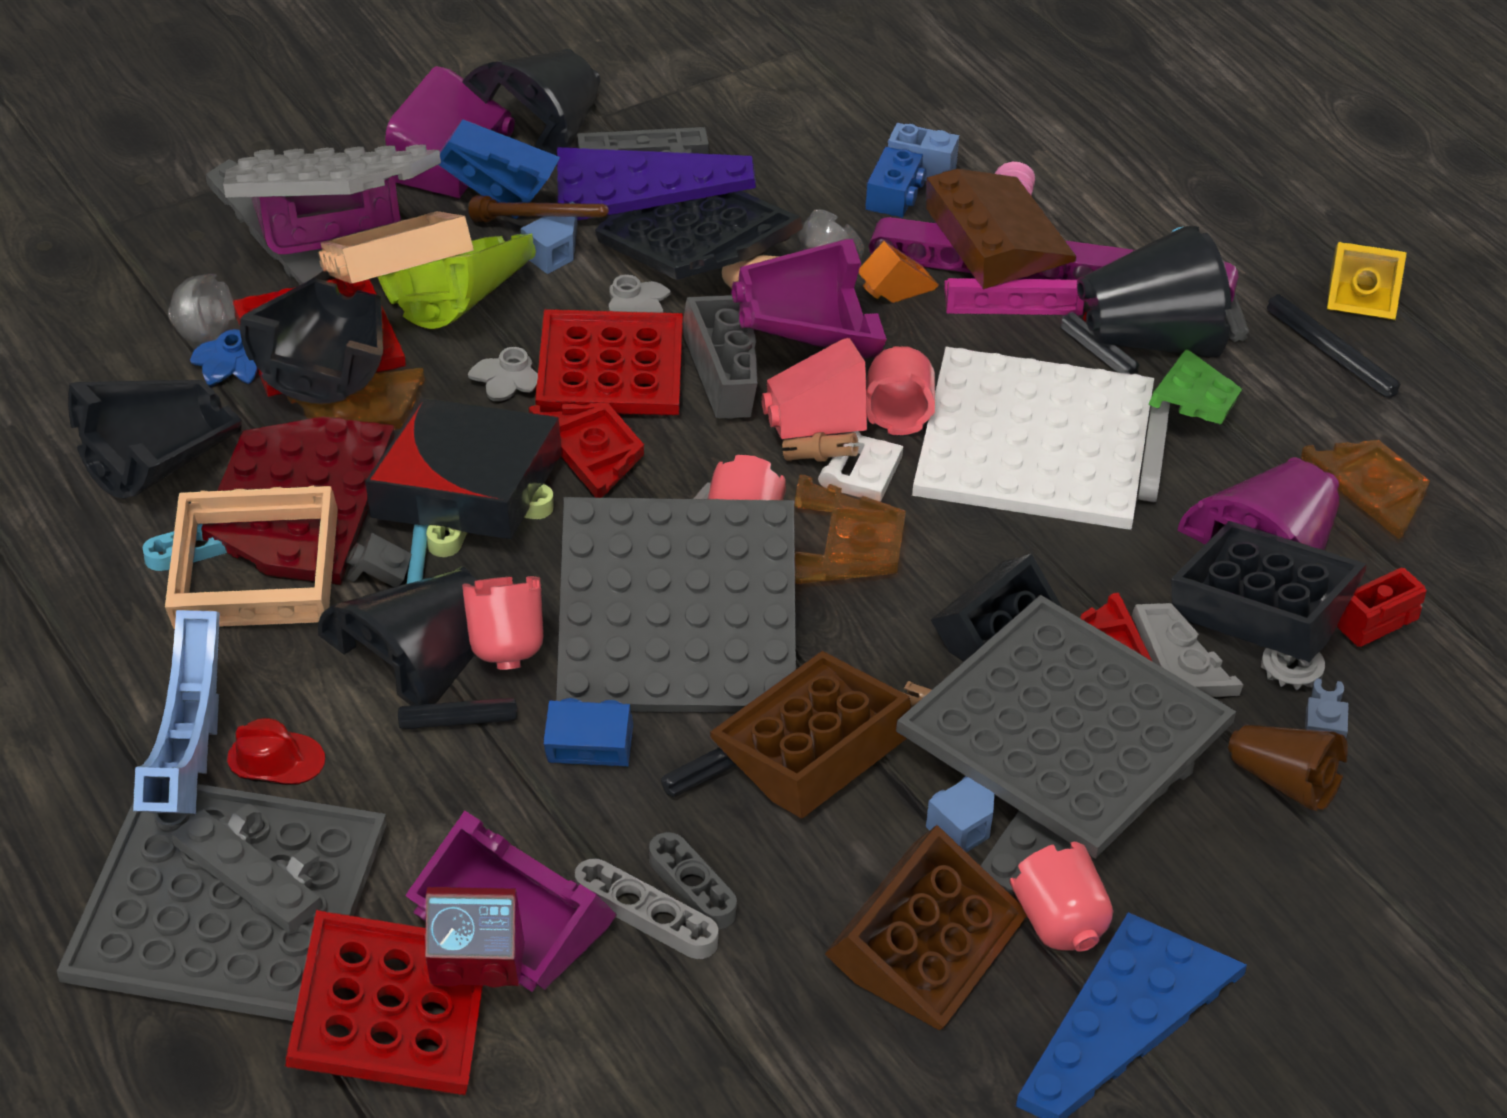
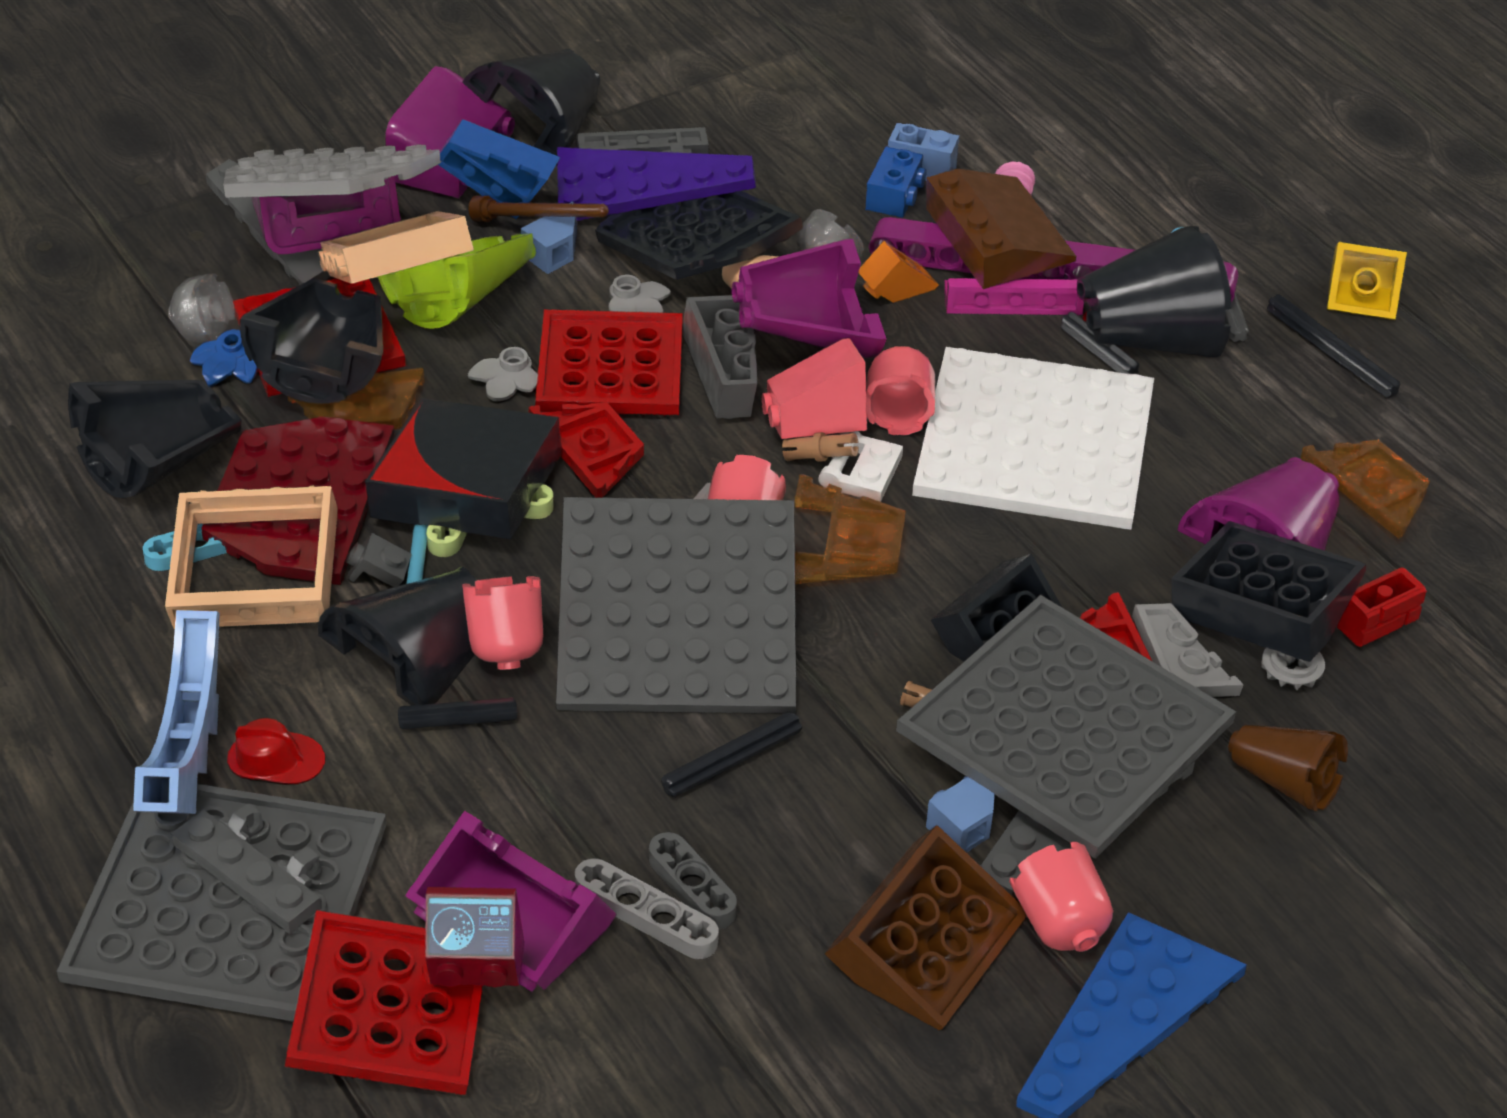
blue brick [543,698,633,766] -> none
reddish brown slope [710,651,911,819] -> none
light grey beam [1138,401,1170,502] -> none
bright green wing [1148,350,1242,424] -> none
sand blue plate [1305,678,1348,738] -> none

